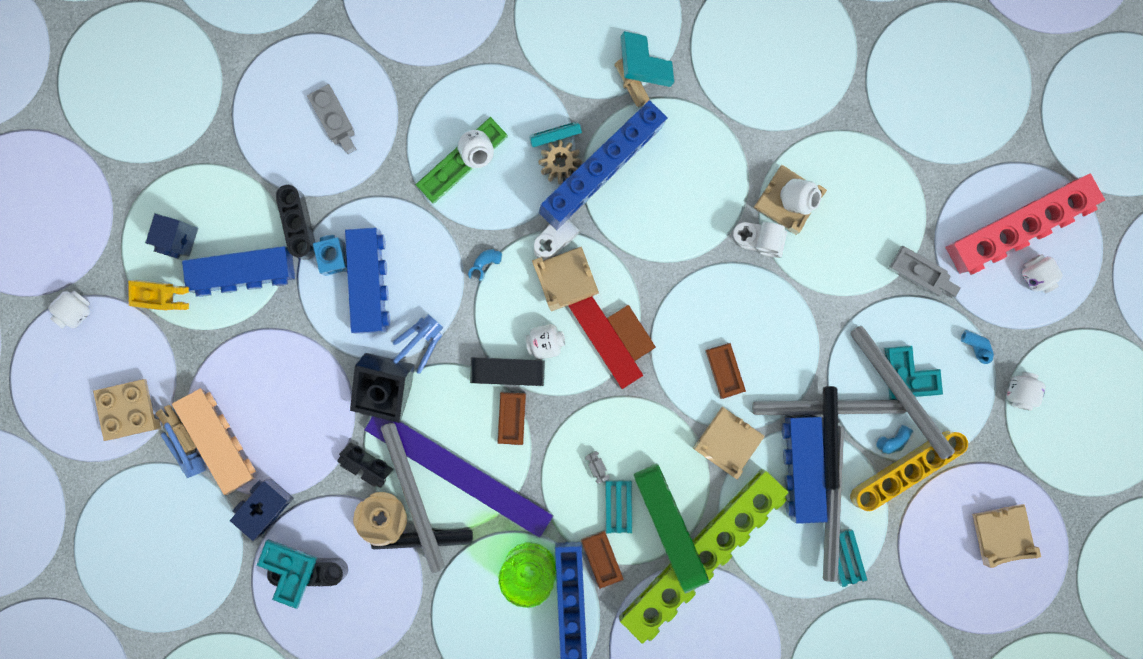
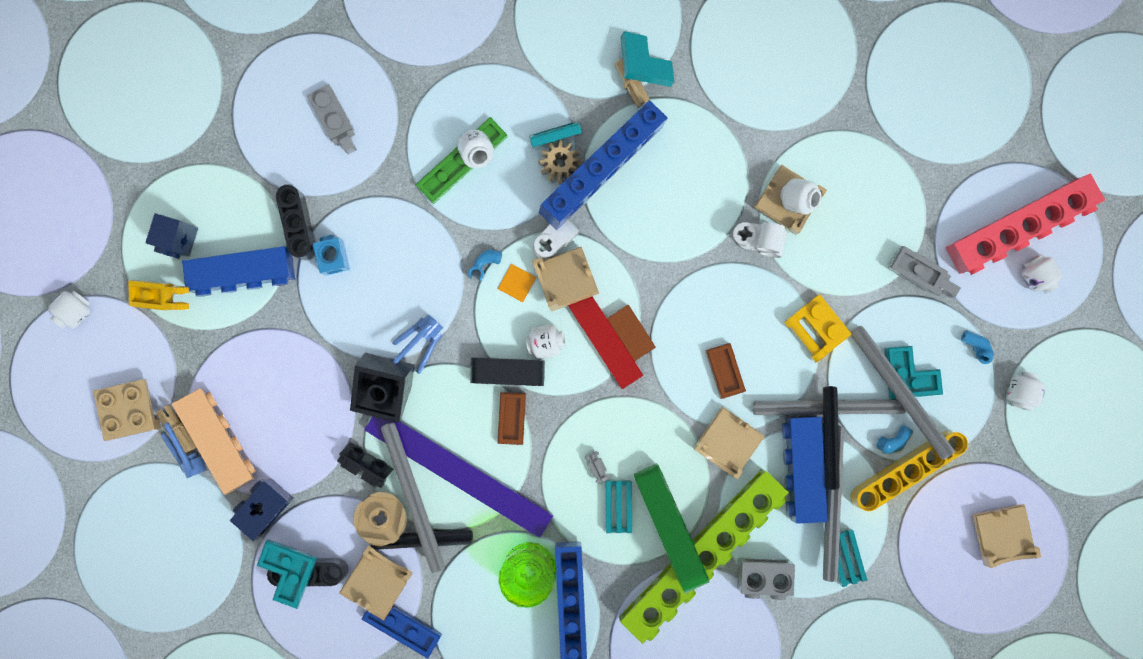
blue brick [345,228,390,334] -> none
dark orange tile [581,530,624,589] -> none
none -> tan piece [339,546,413,621]
none -> blue tile [361,605,442,659]
none -> light orange sticker [498,264,537,302]
none -> light grey brick [737,558,795,600]
none -> yellow plate [783,294,852,363]

